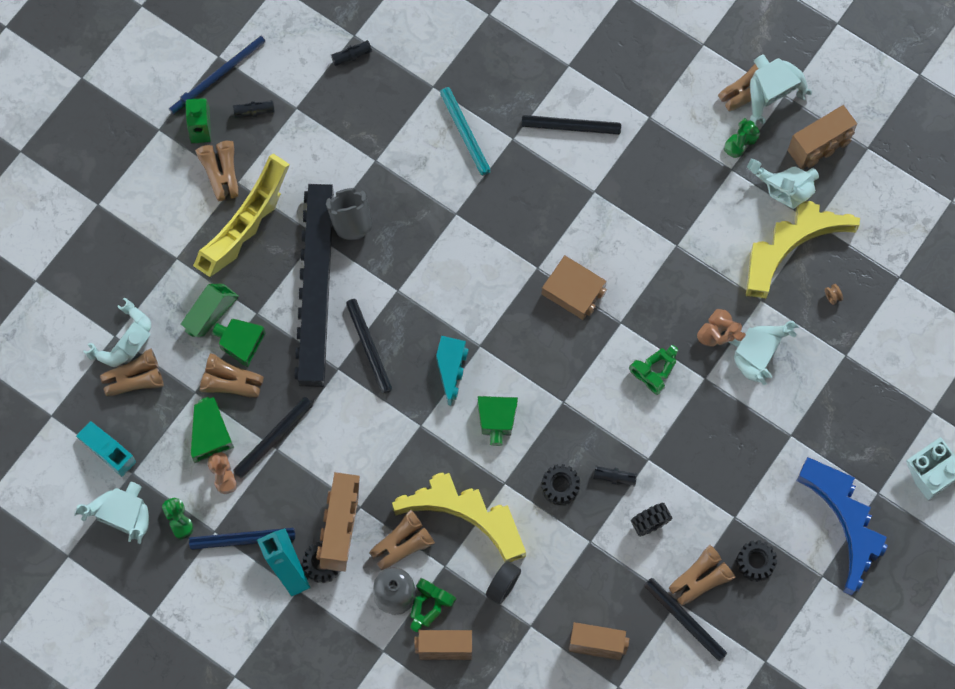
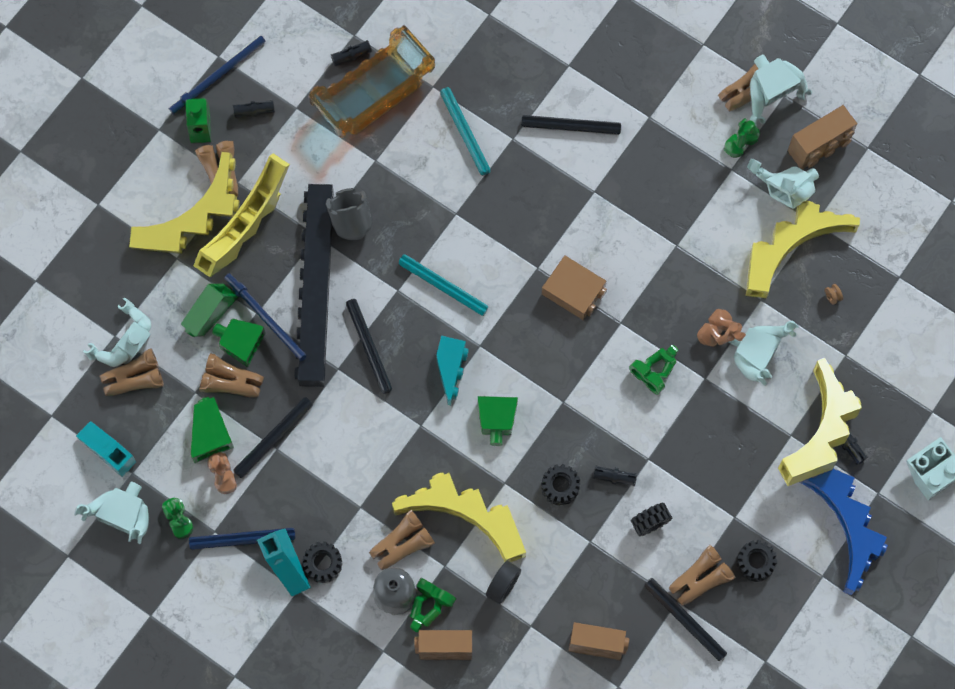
medium nougat wedge [317,472,360,572] -> none
none -> light yellow arch [129,152,240,254]
none -> dark blue bar [224,273,307,361]
none -> windscreen [309,25,435,138]
none -> teal axle [399,254,488,316]
none -> light yellow arch [778,358,862,486]
none -> black pin [842,432,868,465]

